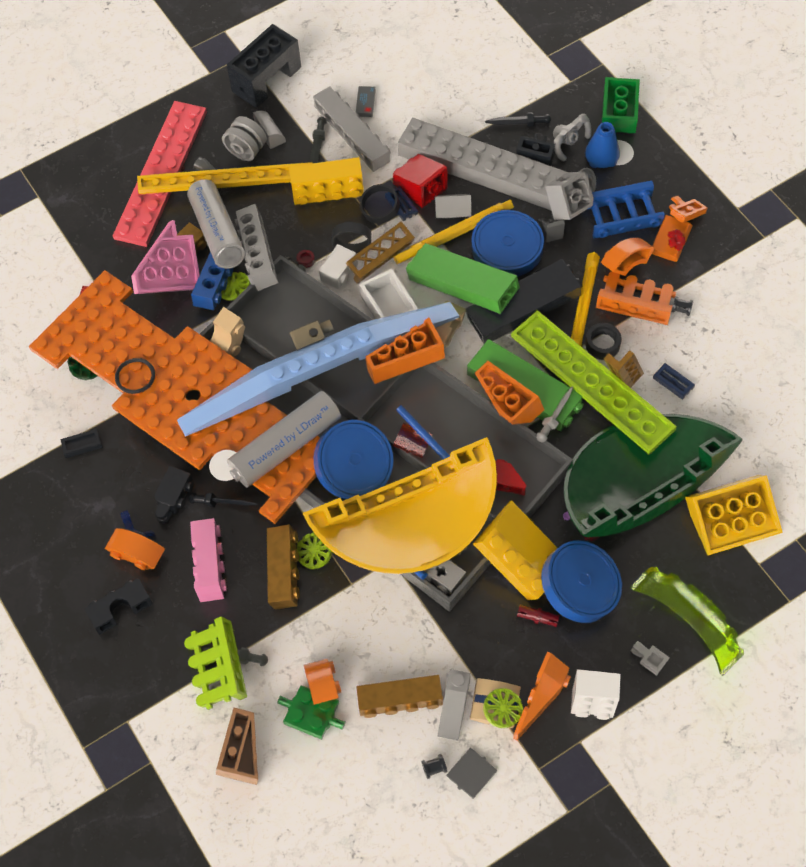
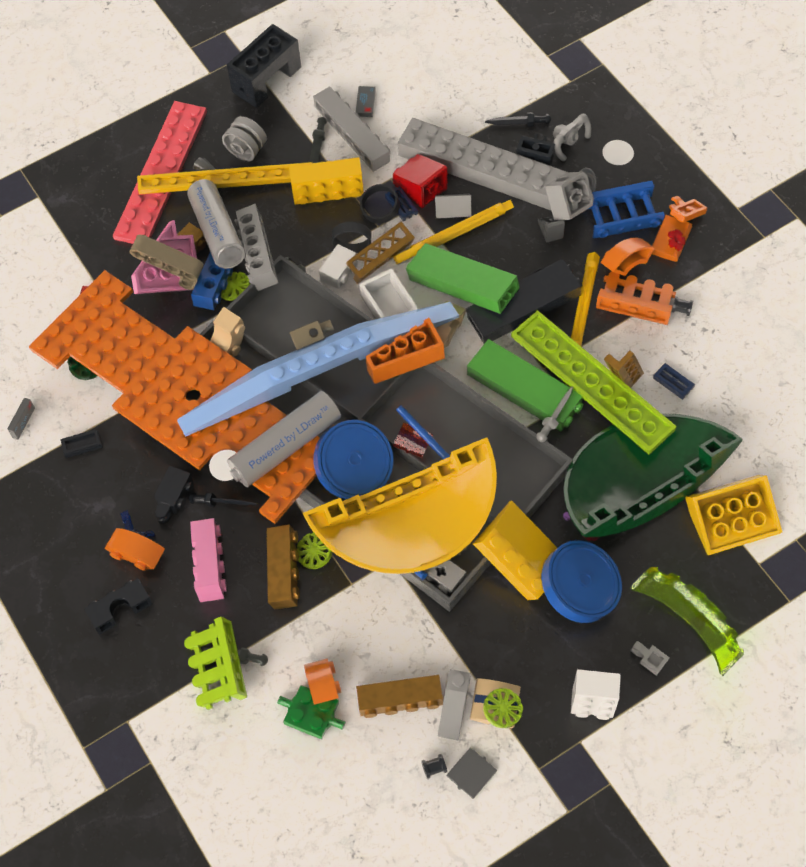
black tyre [115,358,155,394] -> none
medium nougat wedge [216,707,258,785] -> none
light grey brick [253,111,286,149] -> none
dark red tile [297,250,315,268] -> none
blue brick [472,210,544,277] -> none
orange wedge [475,361,544,424] -> none
red slope [495,459,526,496] -> none
orange wedge [513,652,571,740] -> none
dark red pin [517,604,560,627] -> none
blue cone [585,122,620,168] -> none
black tyre [585,323,622,360] -> none
green brick [601,77,640,133] -> none
none -> dark grey tile [7,398,35,440]
none -> dark tan beam [130,234,204,290]

